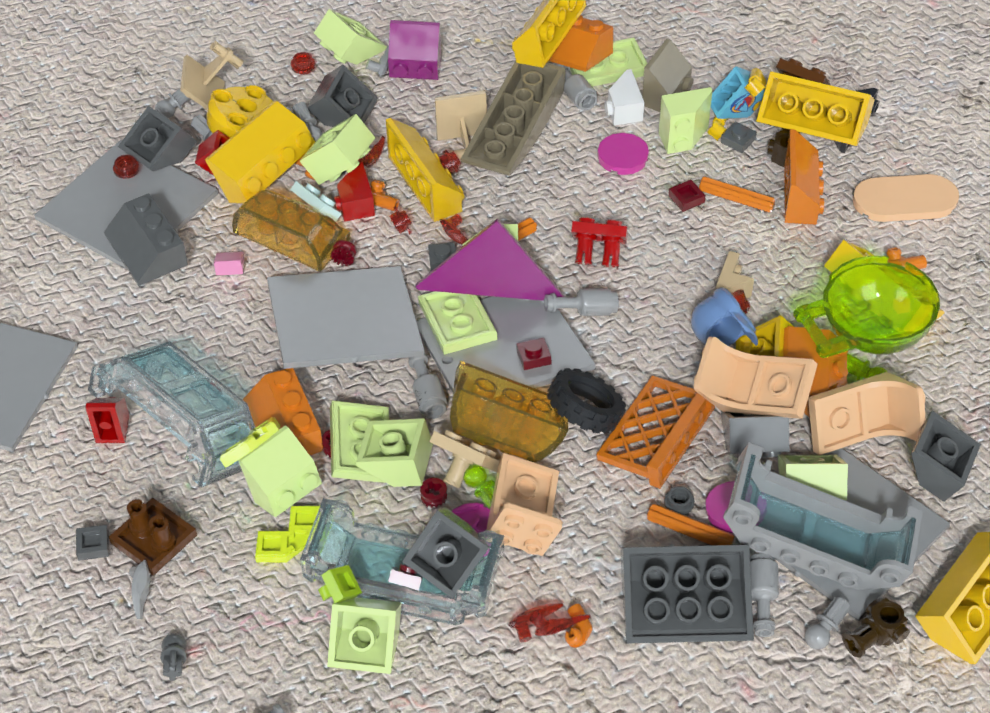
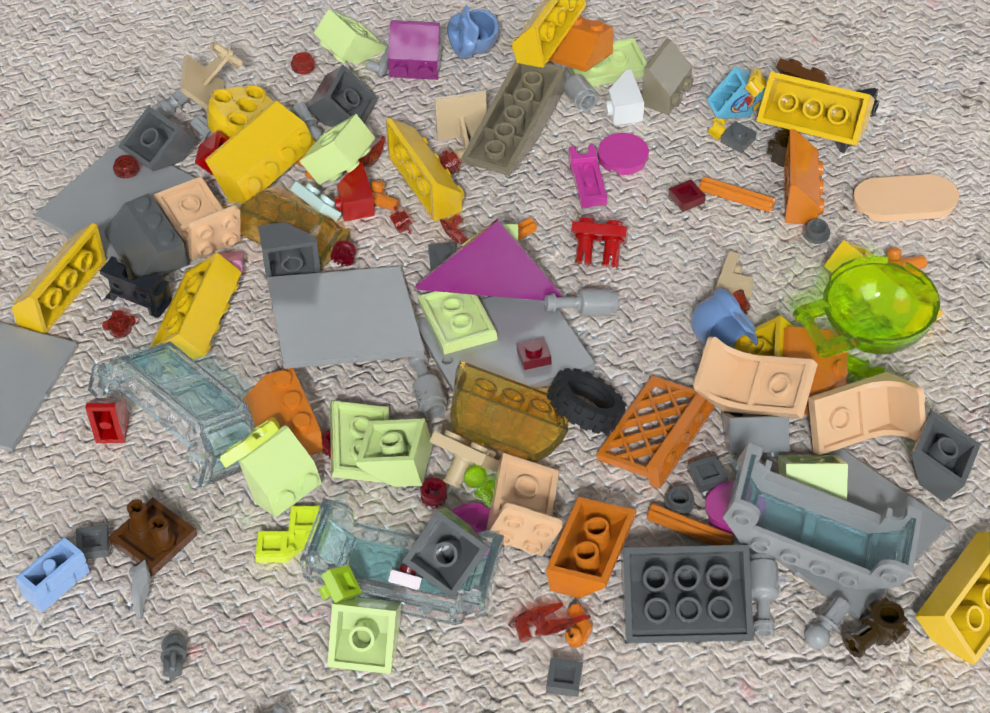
yellowish green slope [659,87,713,154] -> none
none -> yellow slope [11,223,107,334]
none -> light blue brick [15,537,90,613]
none -> black piece [100,256,172,319]
none -> clear red plate [102,310,136,338]
none -> yellow slope [147,252,241,363]
none -> light nougat bracket [153,176,240,261]
none -> dark grey slope [258,222,321,286]
none -> medium blue piece [447,5,499,59]
none -> orange slope [546,497,637,598]
none -> dark grey plate [546,658,583,697]
none -> dark pink plate [568,144,607,208]
none -> dark grey plate [687,455,728,493]
none -> dark grey plate [803,219,830,244]

